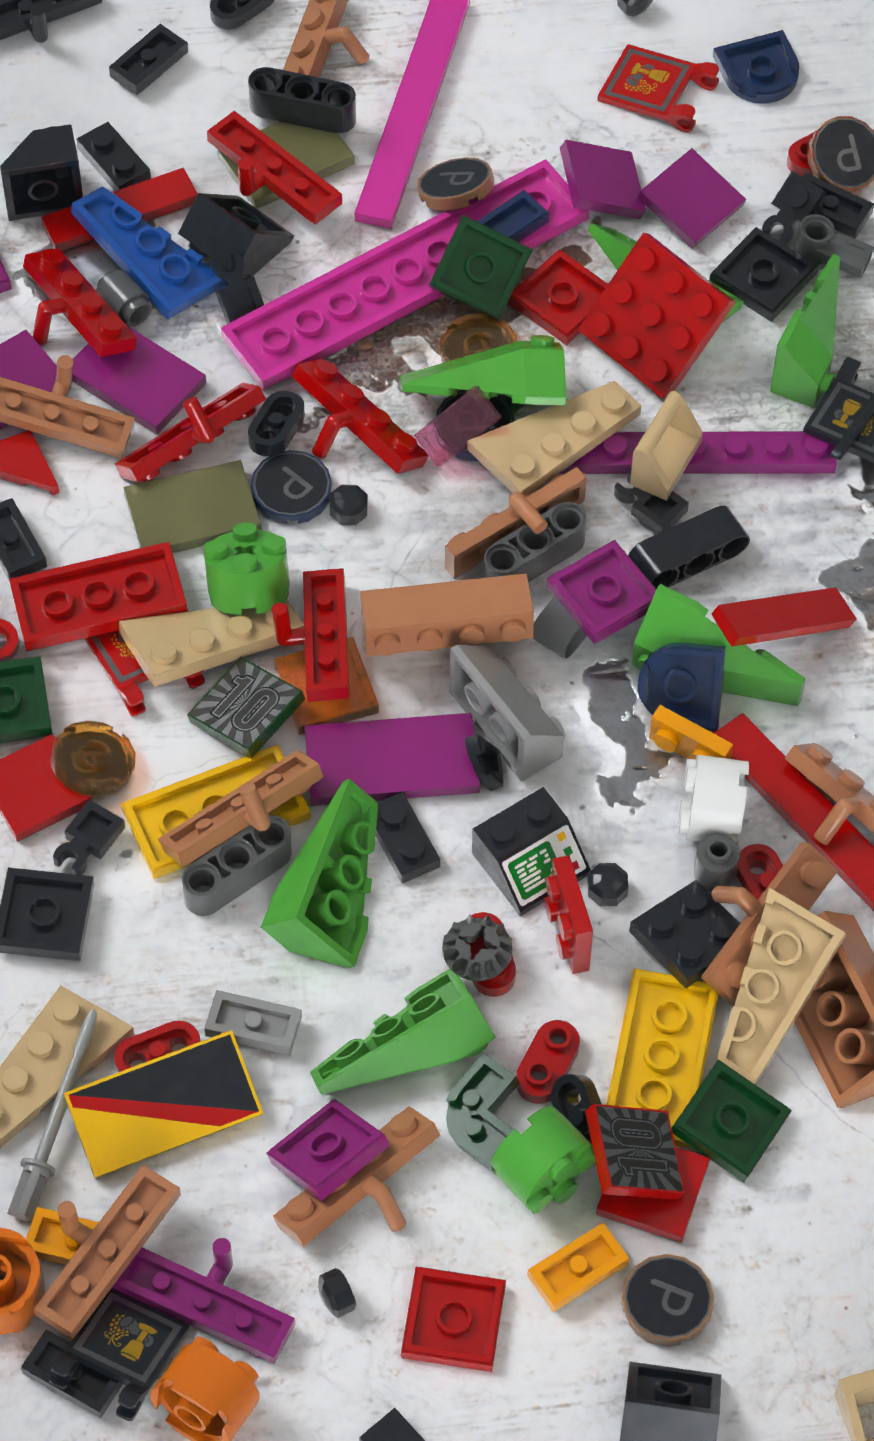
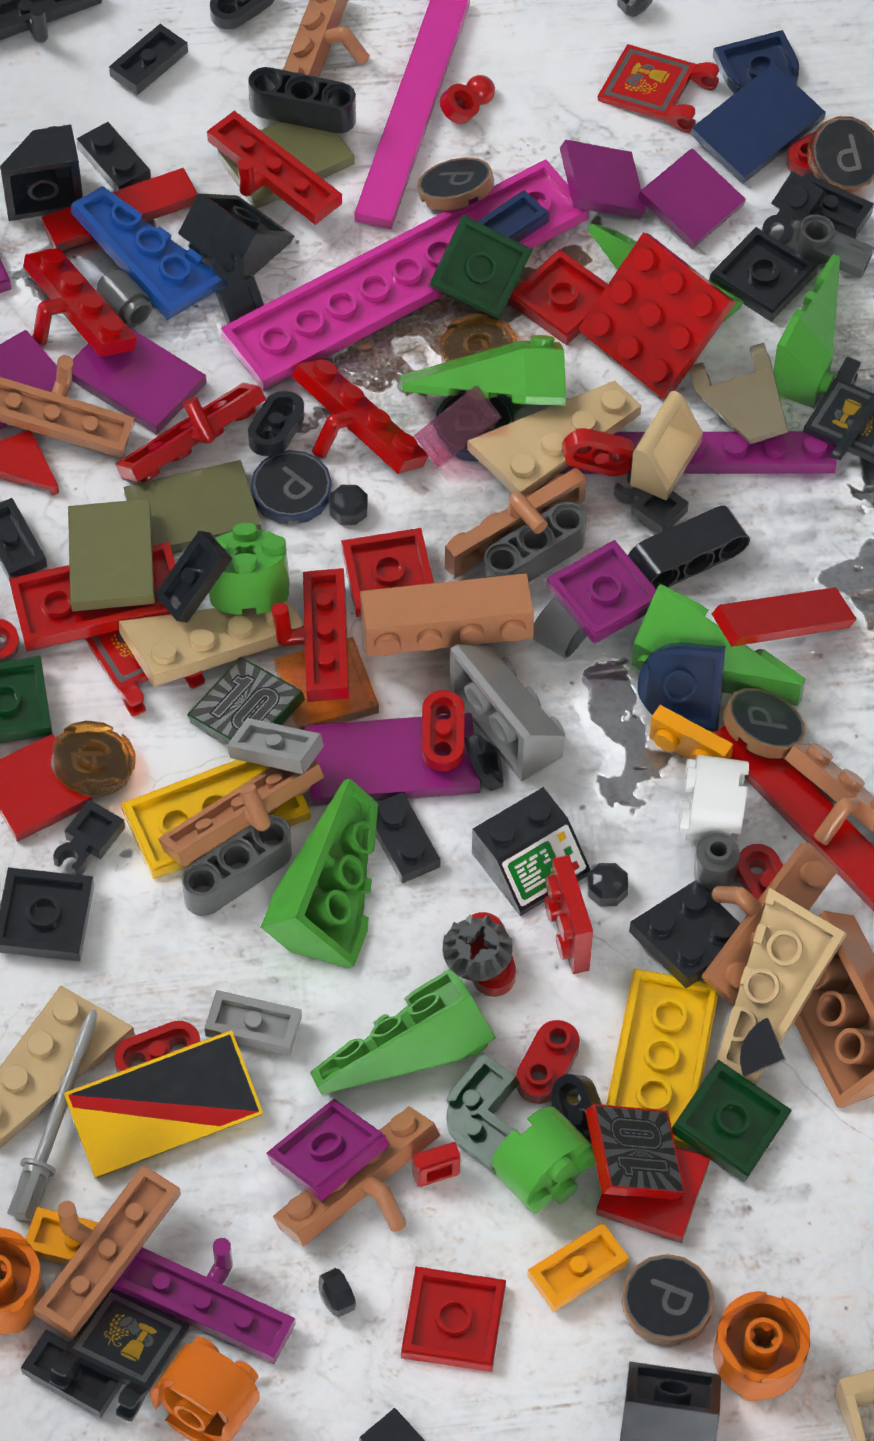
none -> olive tile [68,499,155,611]
none -> black plate [155,530,232,623]
none -> light grey plate [227,718,324,774]
none -> red plate [341,528,434,617]
none -> red tile [412,1142,460,1187]
none -> red plate [422,690,465,772]
none -> red plate [440,75,495,124]
none -> red plate [562,428,635,476]
none -> dark tan flag [689,343,789,444]
none -> dark blue tile [691,63,826,184]
none -> orange brick [713,1291,810,1401]
none -> tile [723,688,805,758]
none -> black tile [740,1018,786,1077]

